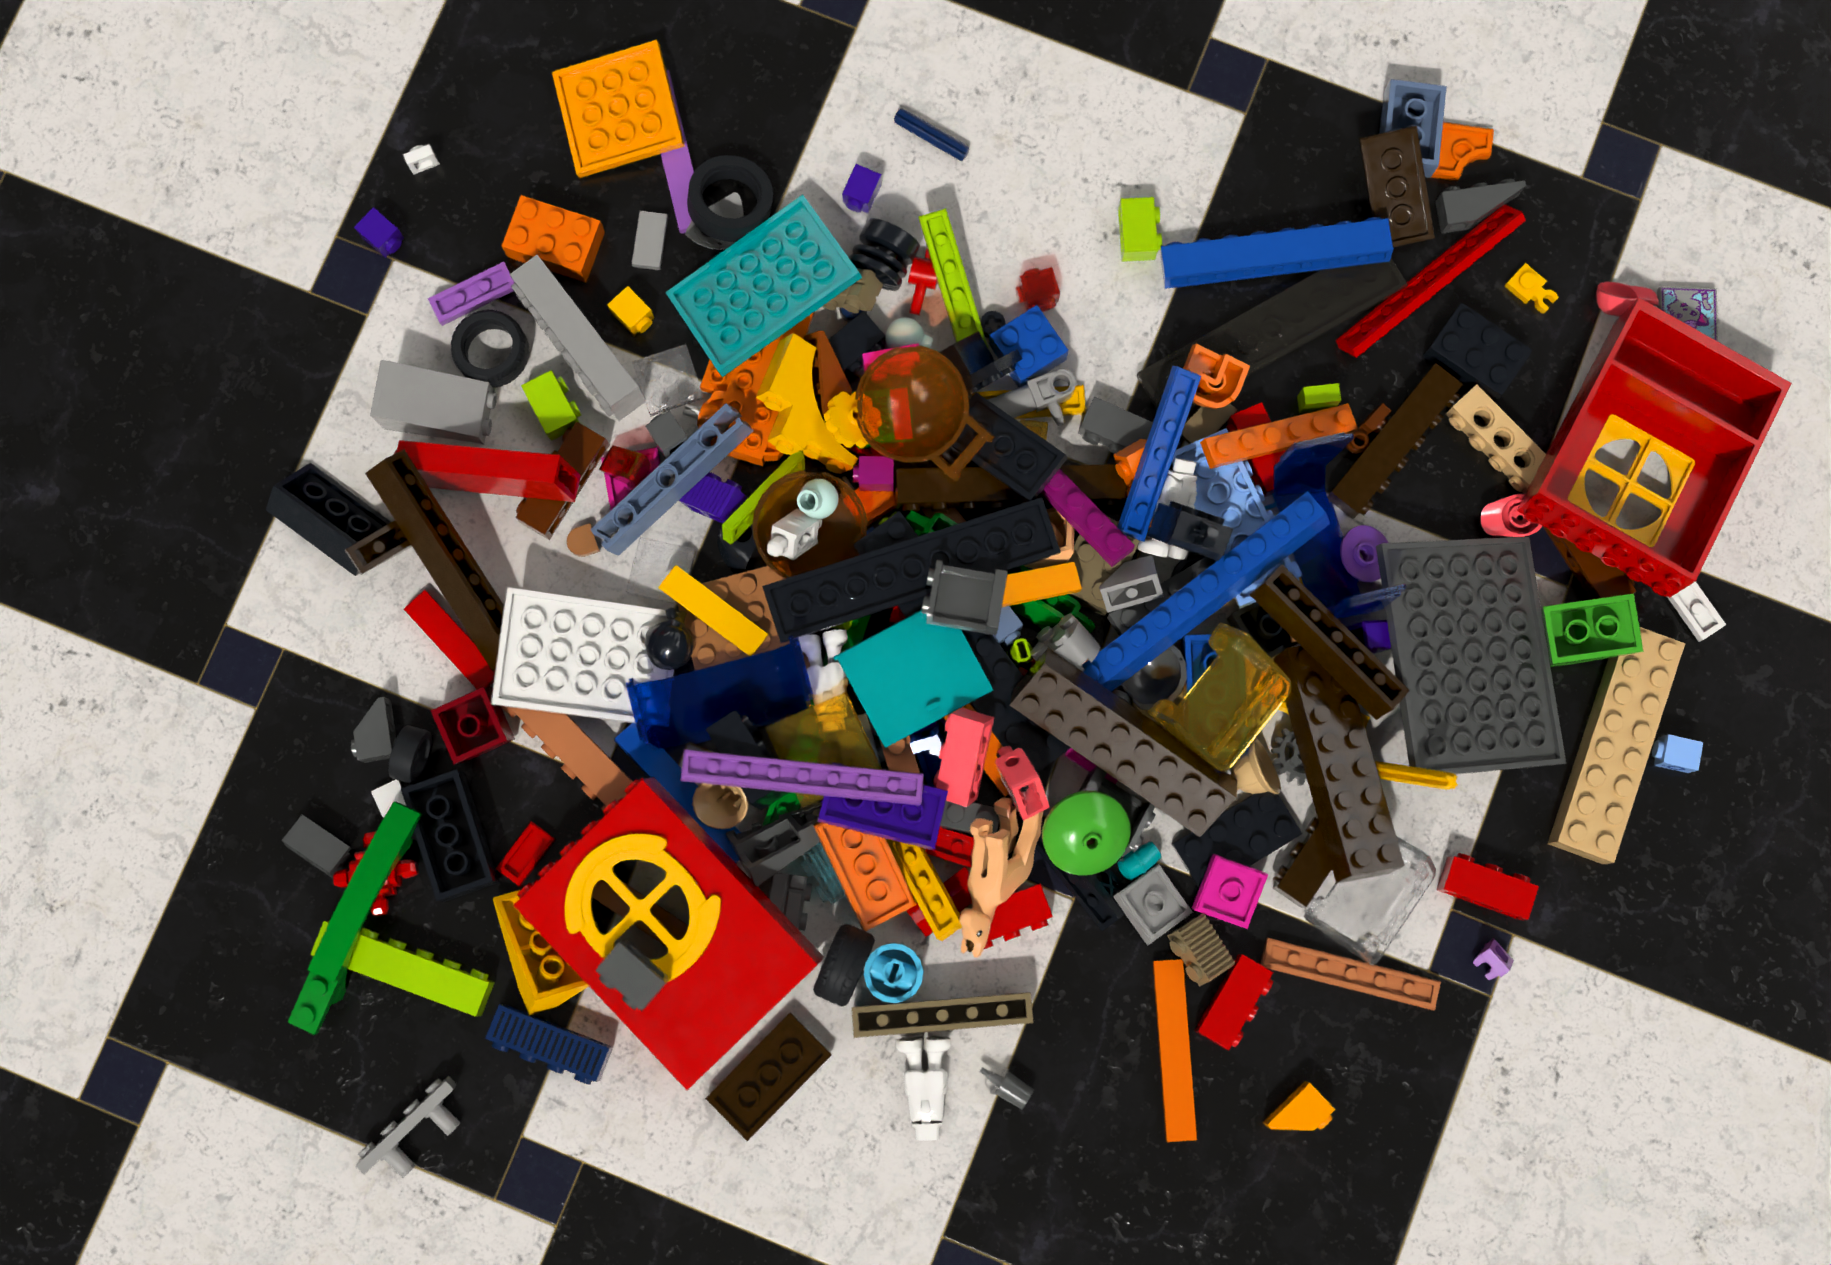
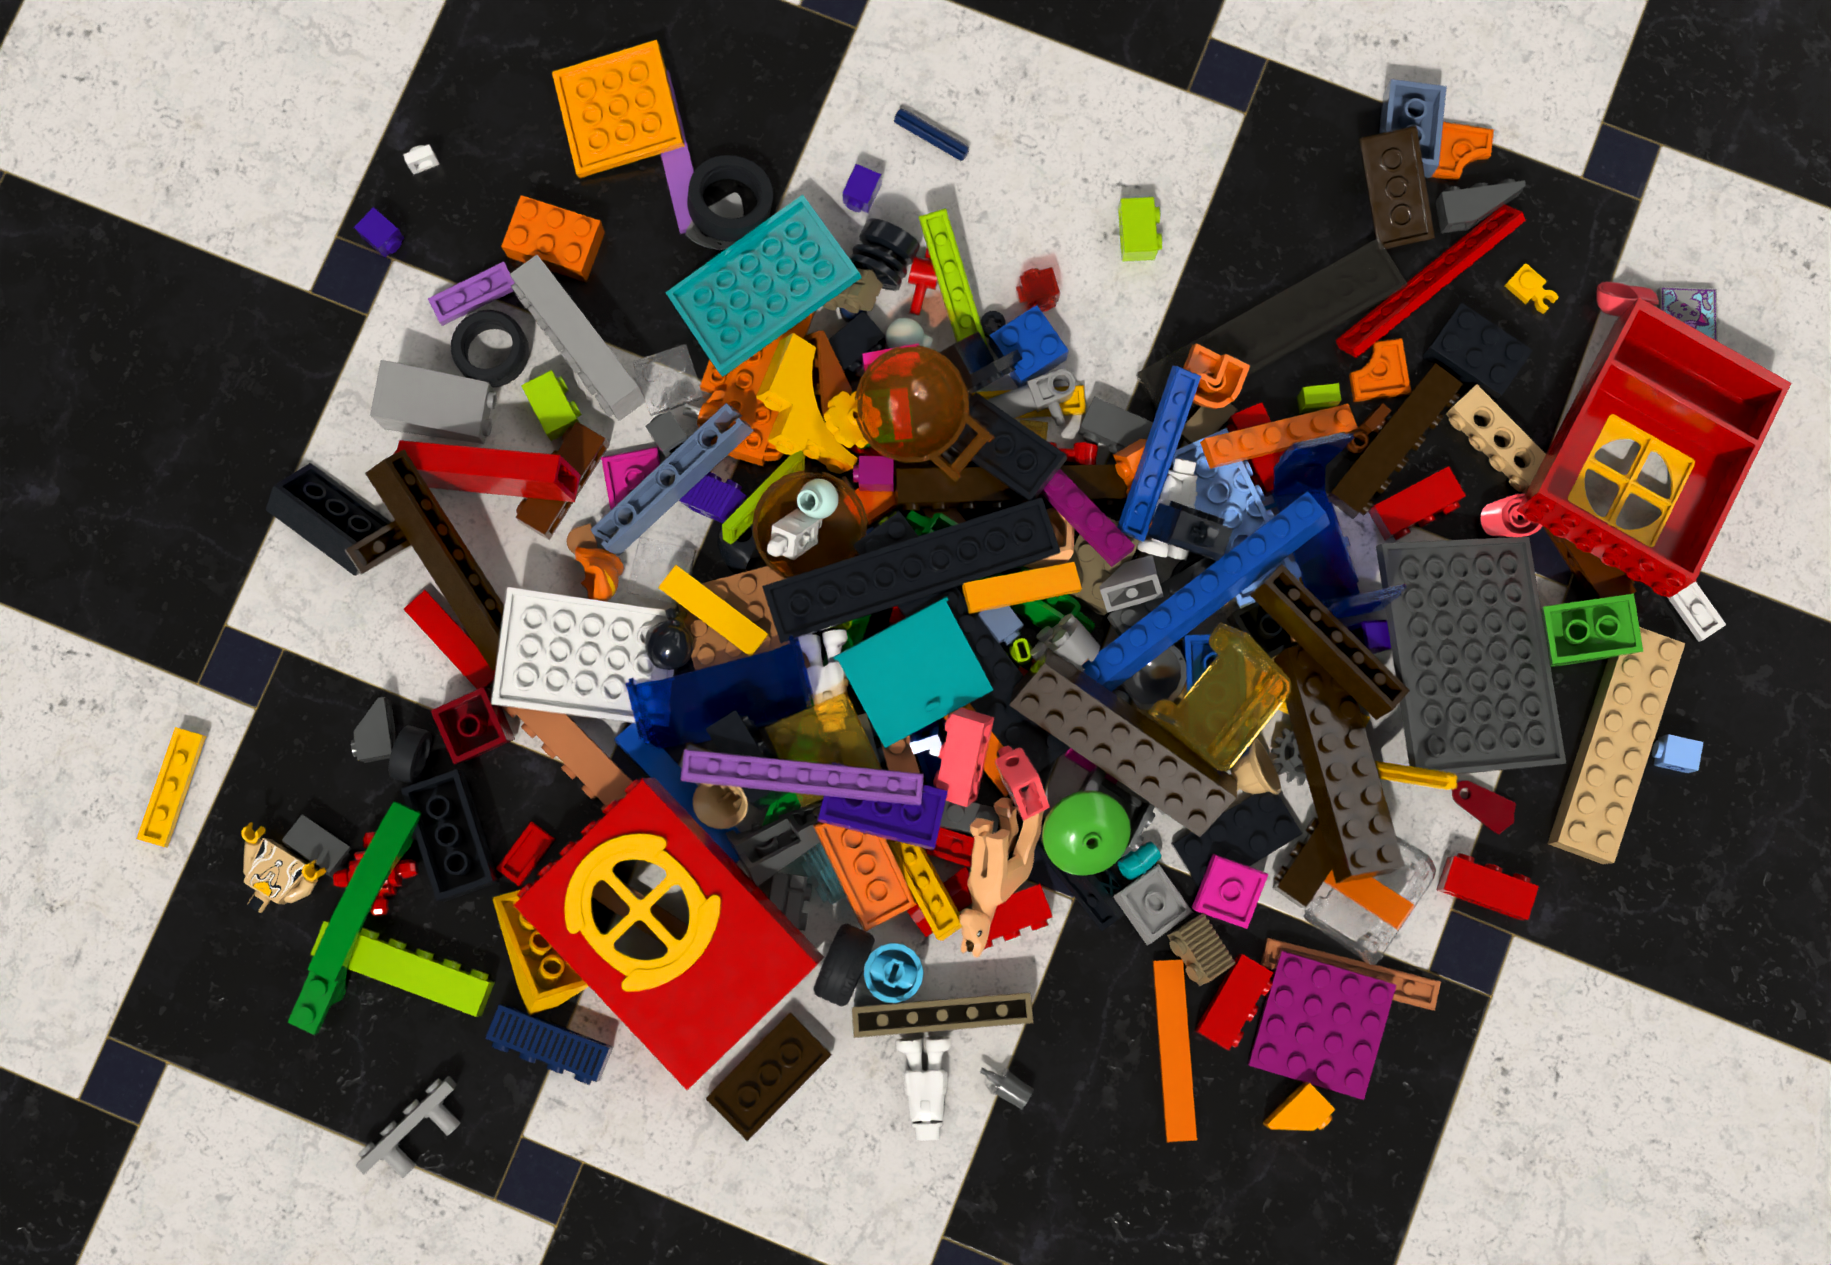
white tile [371,780,406,818] -> none
dark grey brick [595,939,671,1011] -> none
clear red slope [599,445,652,488] -> none
yellow brick [607,286,654,336] -> none
light grey tile [632,211,669,270] -> none
dark grey panel [922,560,1008,636] -> none
blue brick [1161,217,1393,289] -> none
medium lavender dish [1340,525,1388,582] -> none
medium lavender tile [1473,938,1514,980] -> none
none -> yellow plate [136,727,206,848]
none -> tan torso [242,822,326,913]
none -> orange hair [575,547,625,602]
none -> red leg [1049,442,1098,465]
none -> magenta plate [1247,950,1397,1100]
none -> orange tile [1324,870,1415,930]
none -> orange tile [1349,338,1411,402]
none -> red brick [1368,466,1466,541]
none -> dark red piece [1452,780,1516,834]

